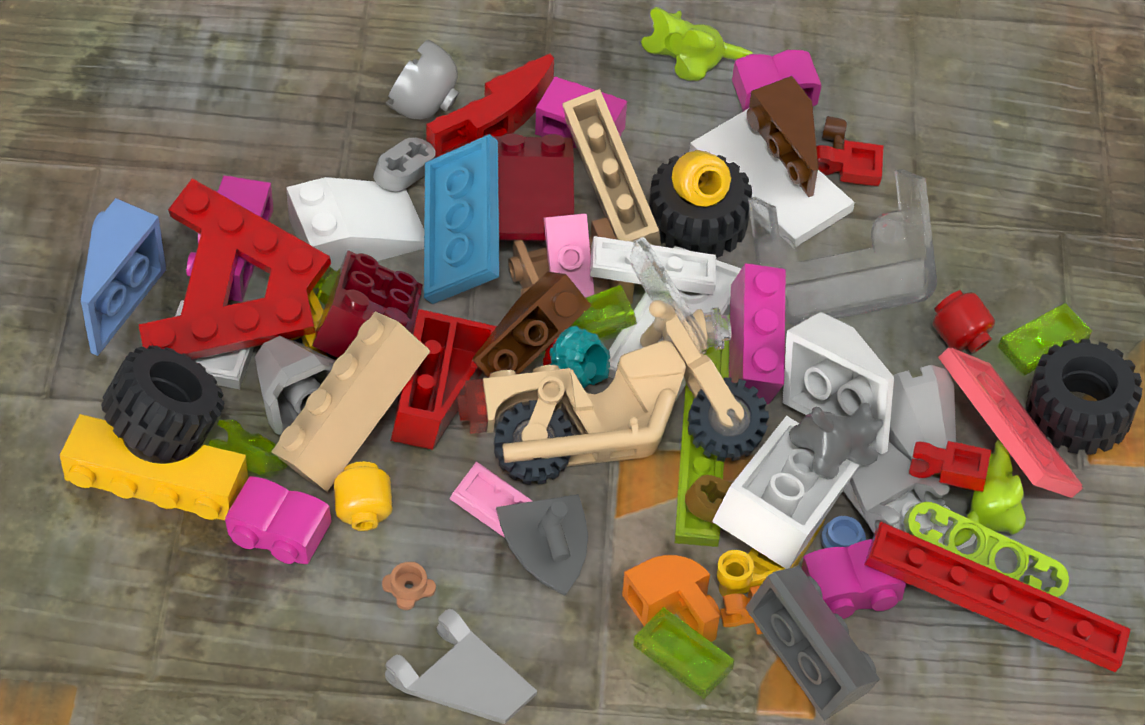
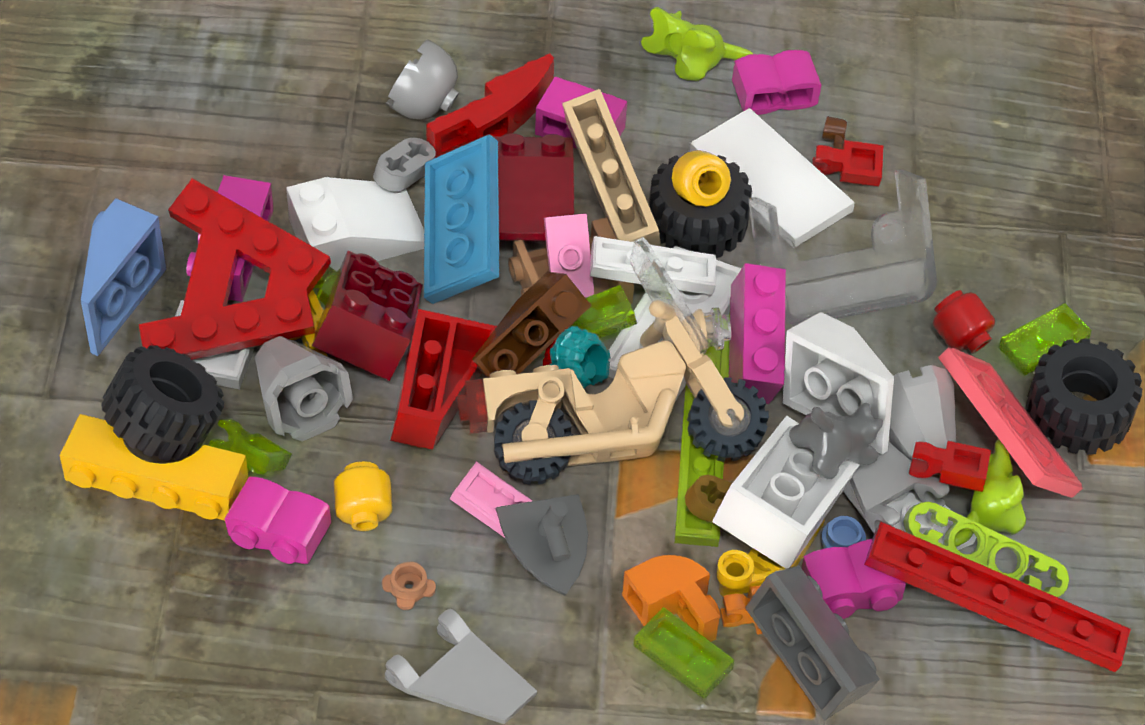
tan brick [271,312,430,492] -> none
reddish brown slope [747,76,818,197] -> none

